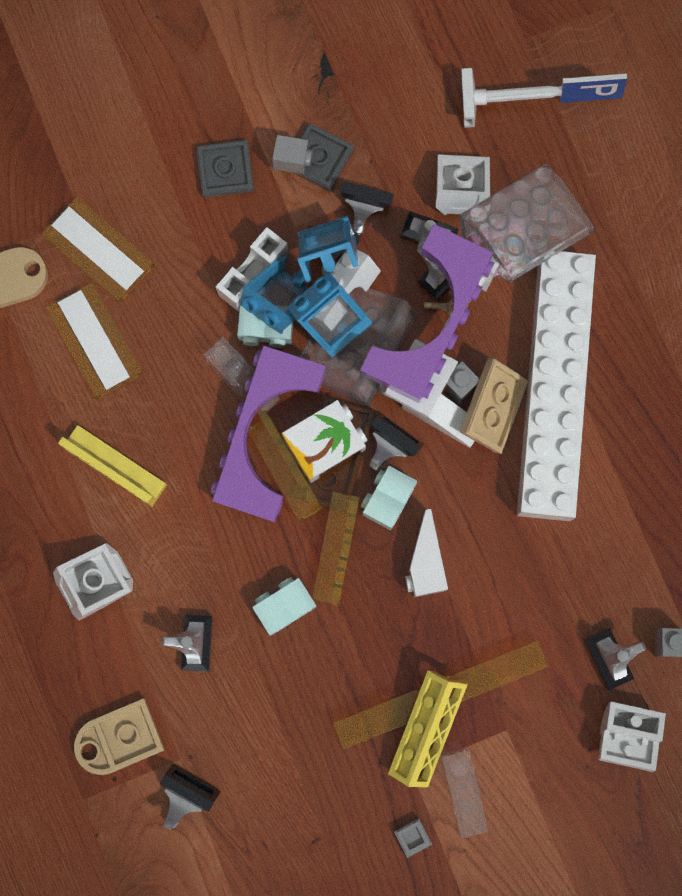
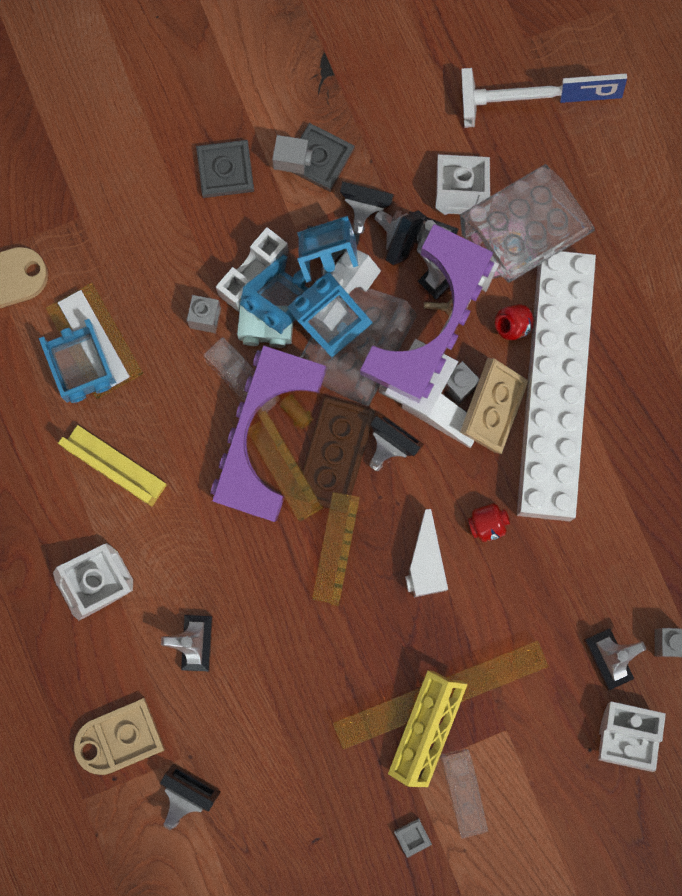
tile [42,197,155,303] -> none
light aqua brick [252,577,316,636] -> none
white panel [282,400,367,483] -> none
light aqua brick [361,466,417,531] -> none
none -> window [39,319,117,403]
none -> light grey brick [187,295,221,333]
none -> clear yellow pin [280,394,313,429]
none -> black piece [375,210,426,266]
none -> red head [468,503,510,542]
none -> red head [495,304,535,341]

